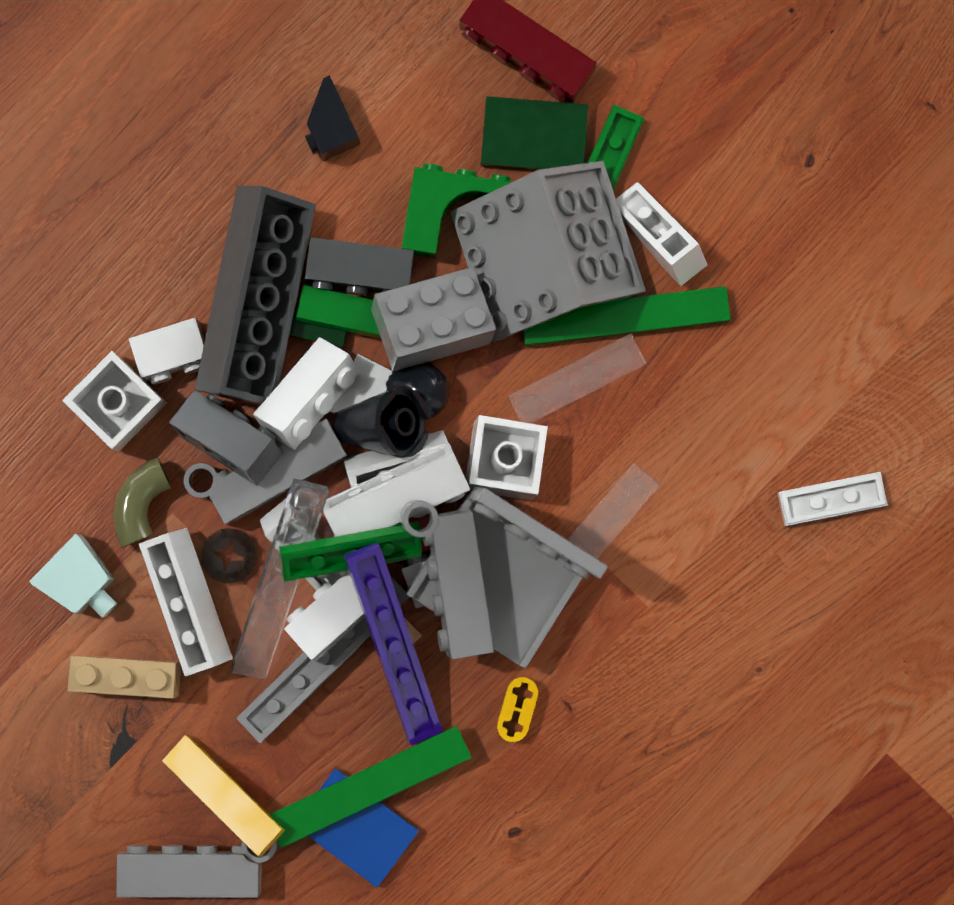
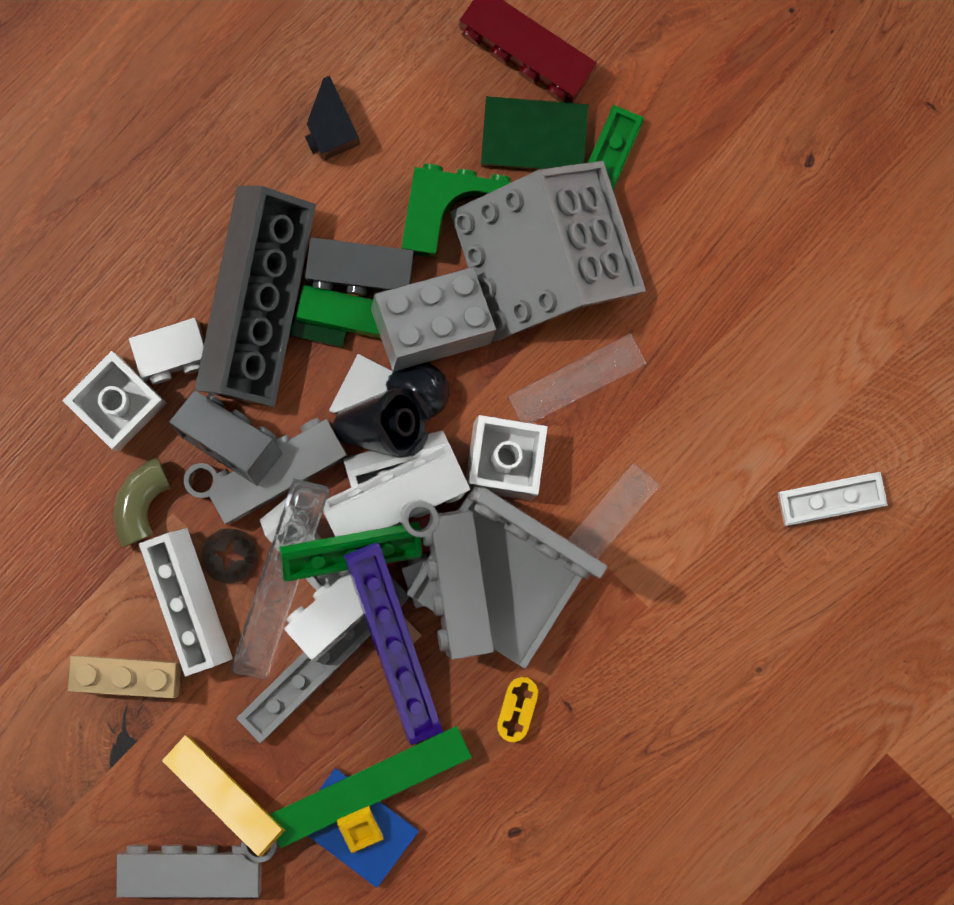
light aqua torso [29,534,118,618] -> none
white brick [253,337,360,450] -> none
green tile [523,286,731,346] -> none
white slope [616,182,708,286] -> none
none -> yellow tile [337,806,384,854]

